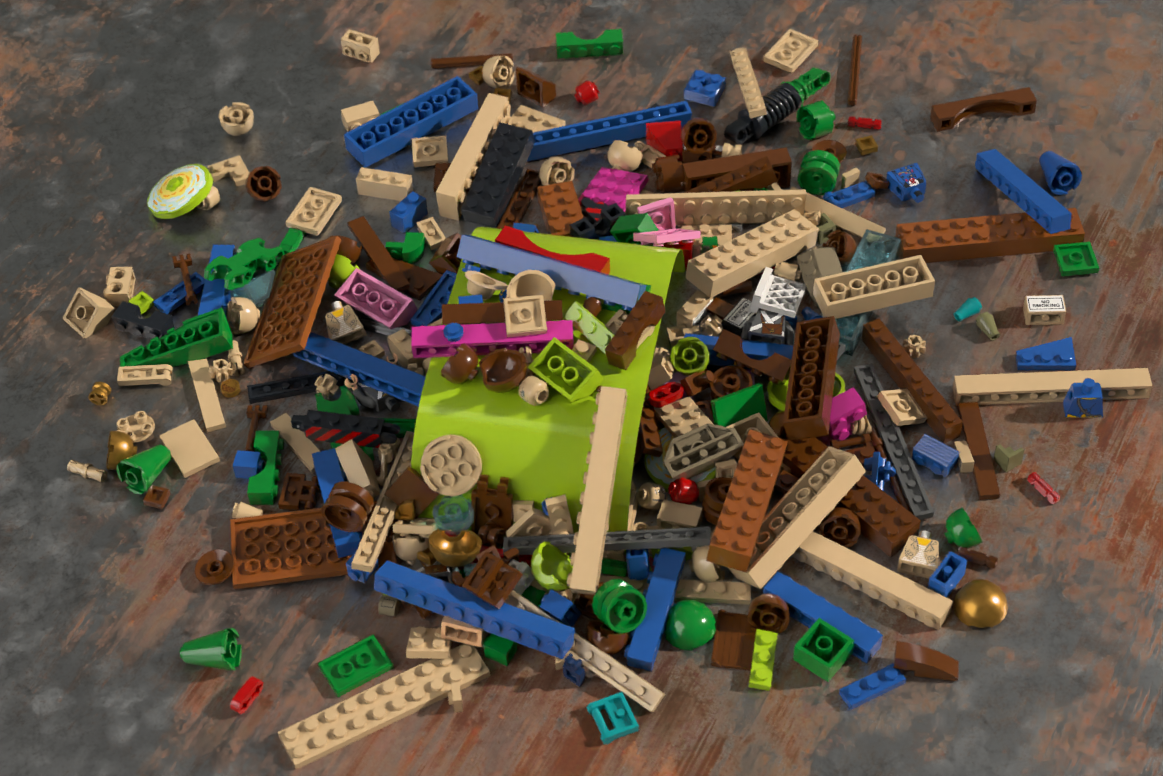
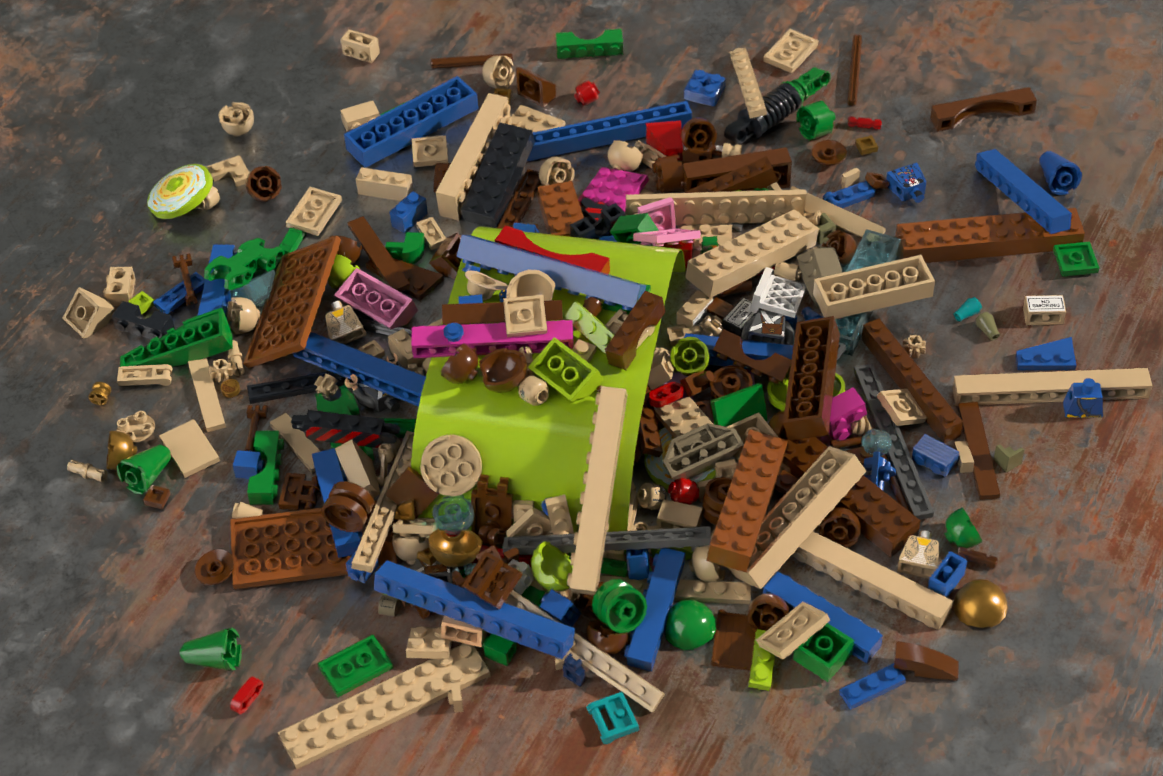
blue wing [411,270,457,327] -> none
pearl gold tile [468,66,484,85] -> none
green wheel [797,150,840,196] -> none
red axle [1027,472,1060,504] -> none
none -> tan plate [756,602,830,659]
none -> clear light blue head [862,429,892,456]

